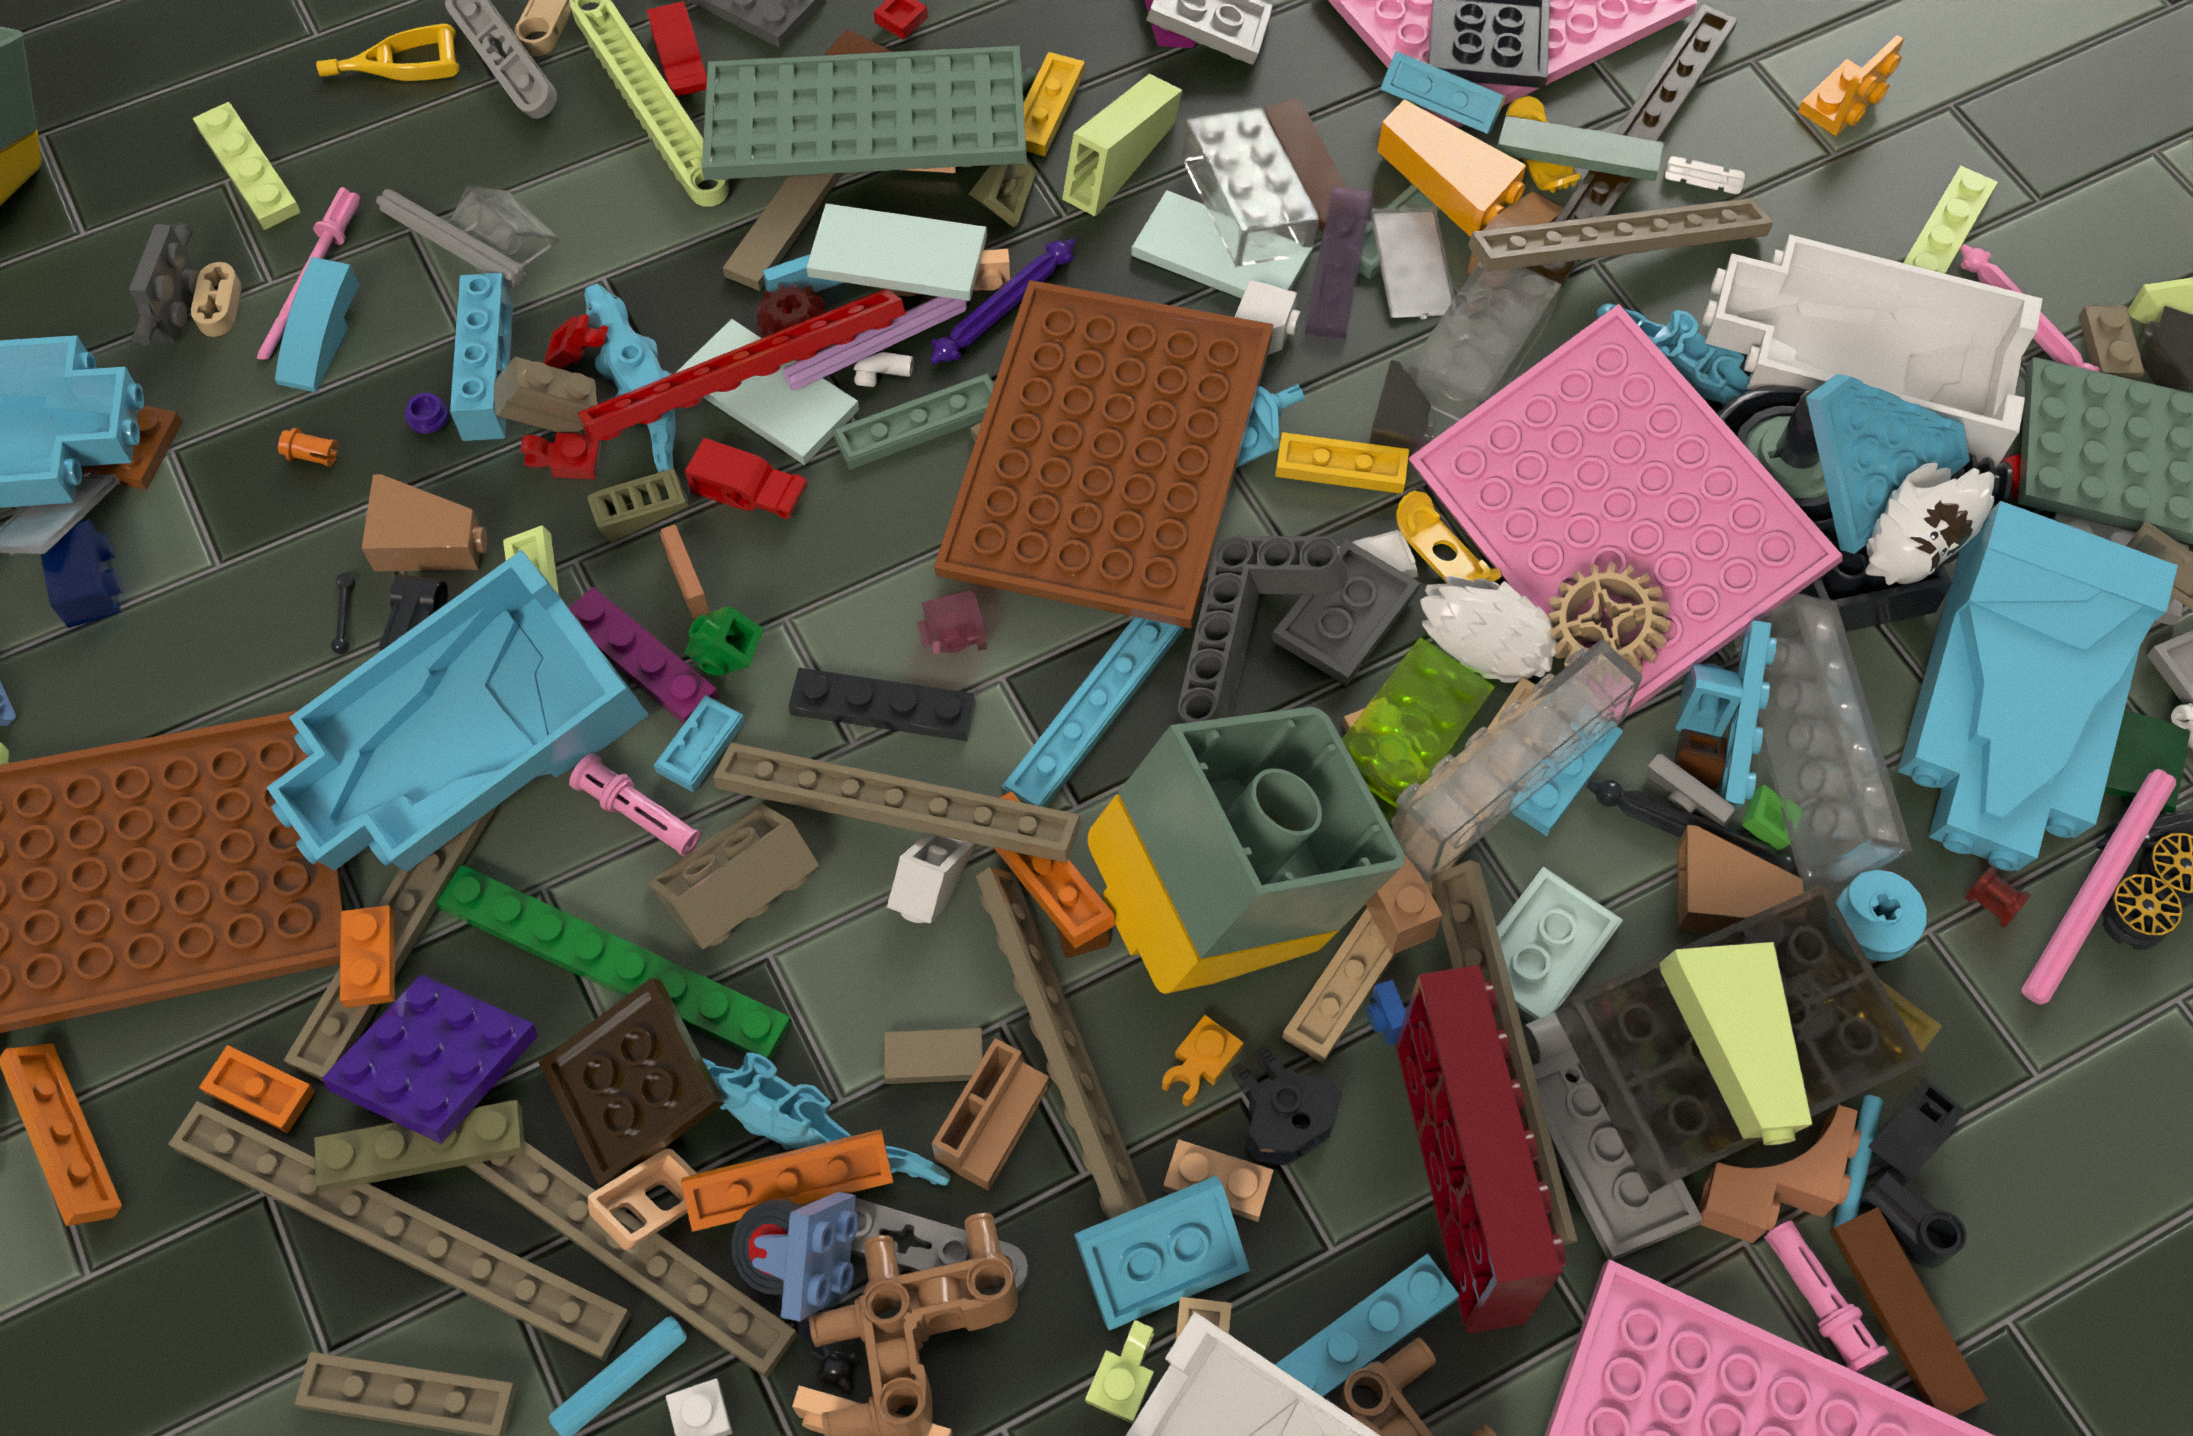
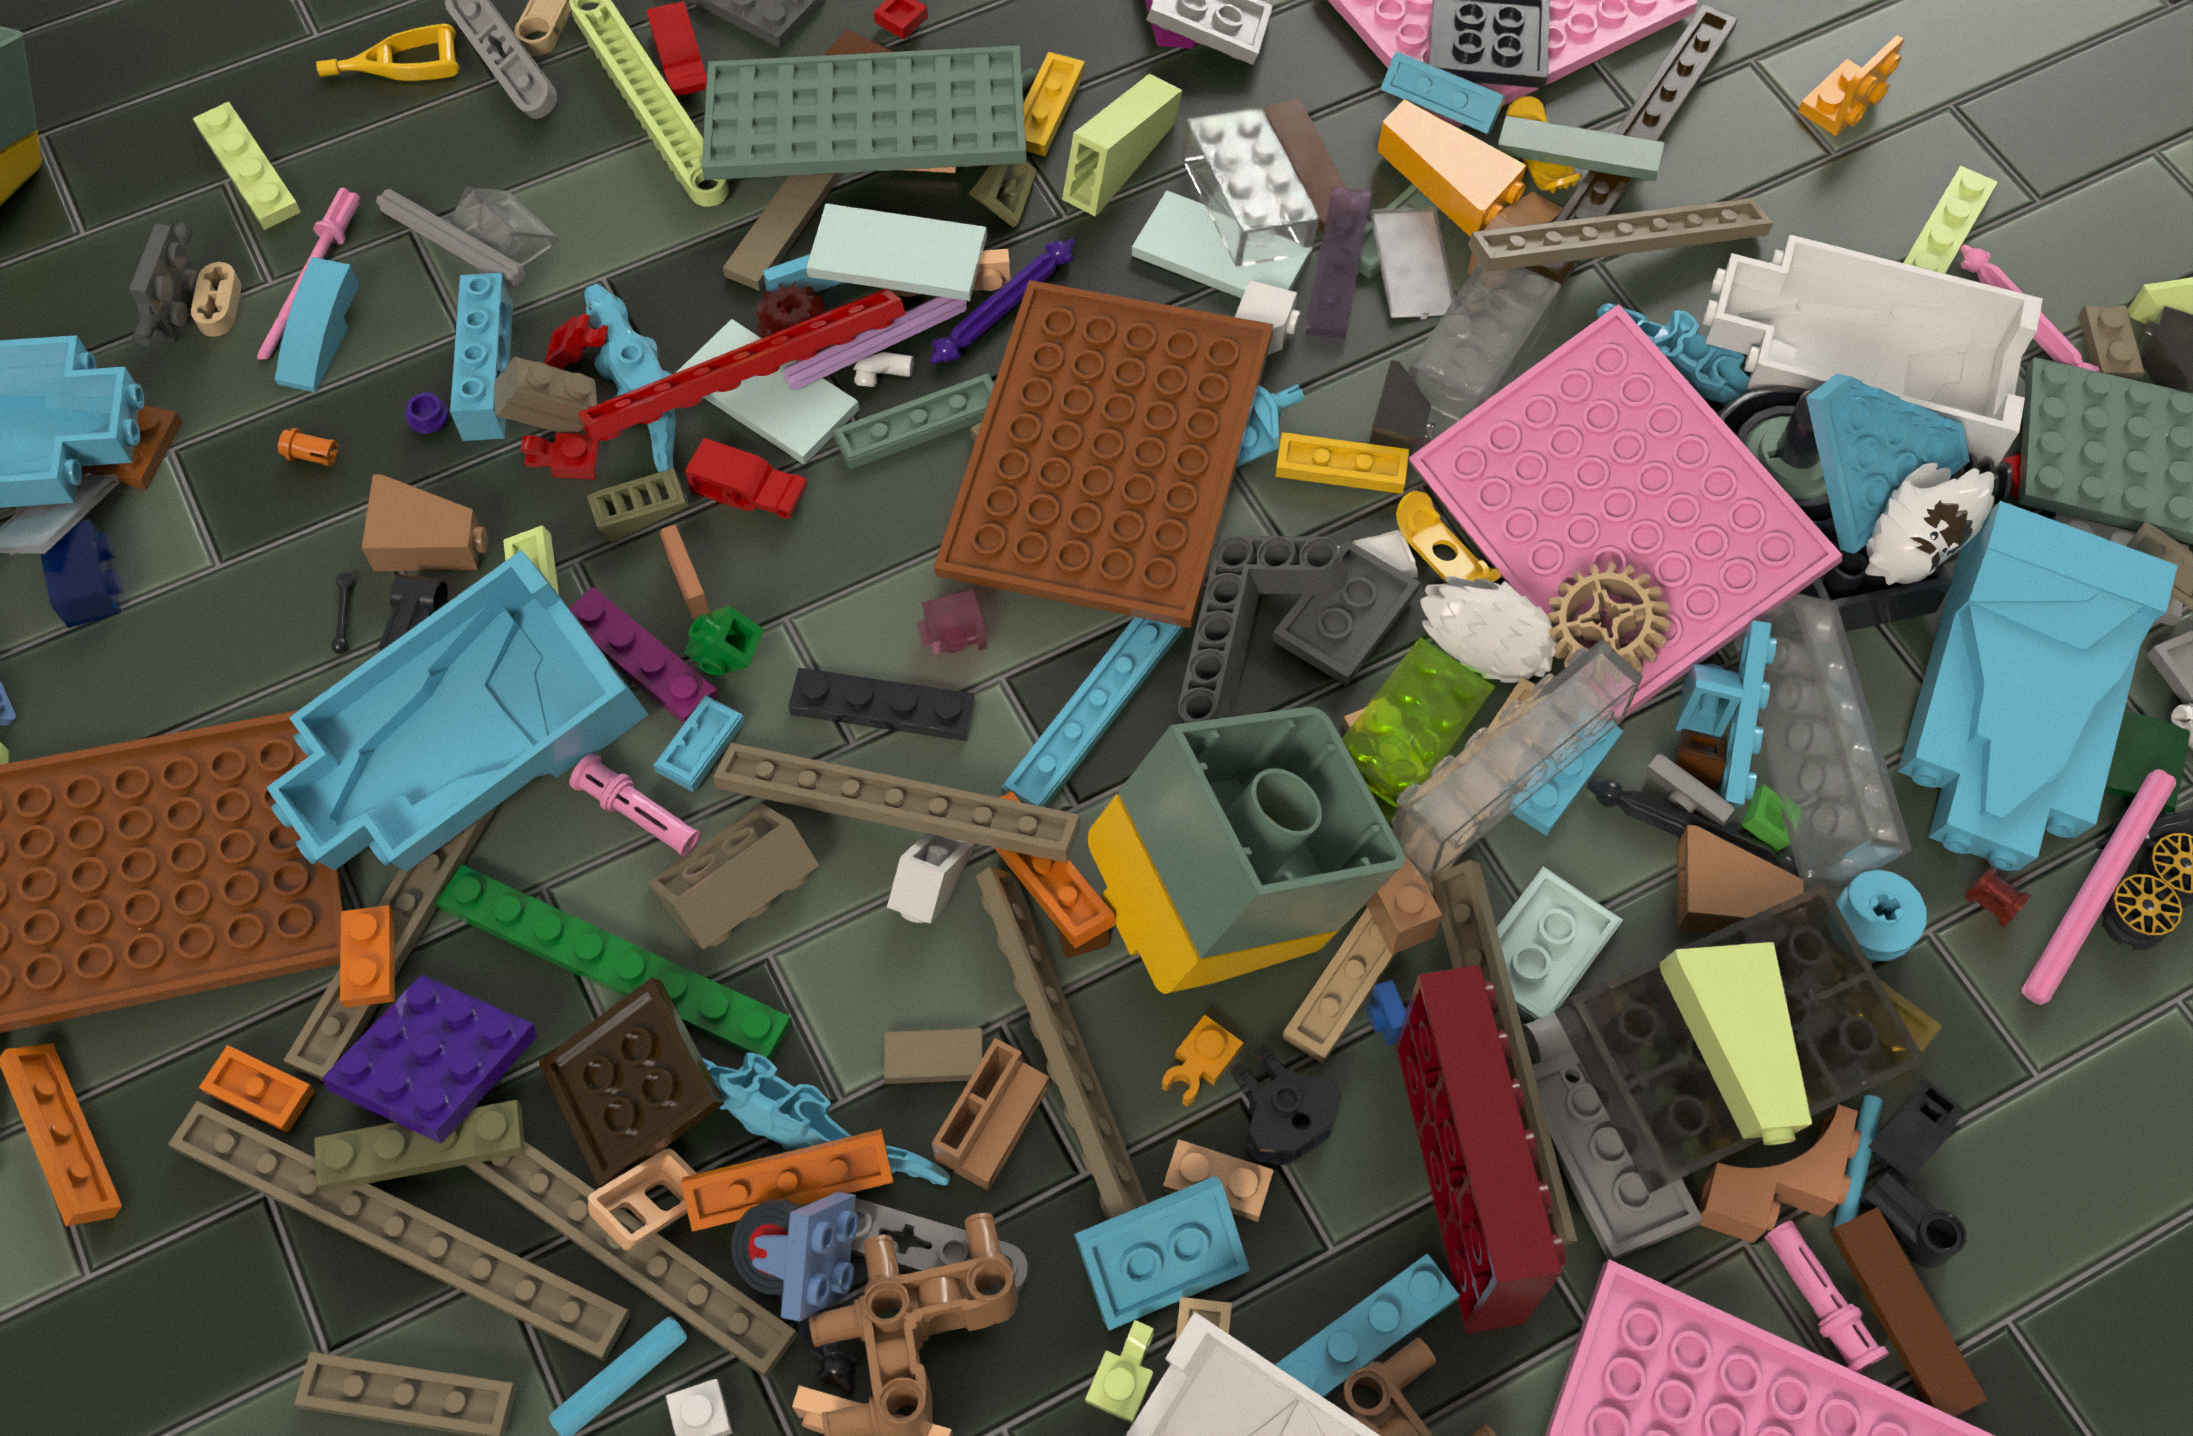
white axle [1665,156,1745,195] -> none

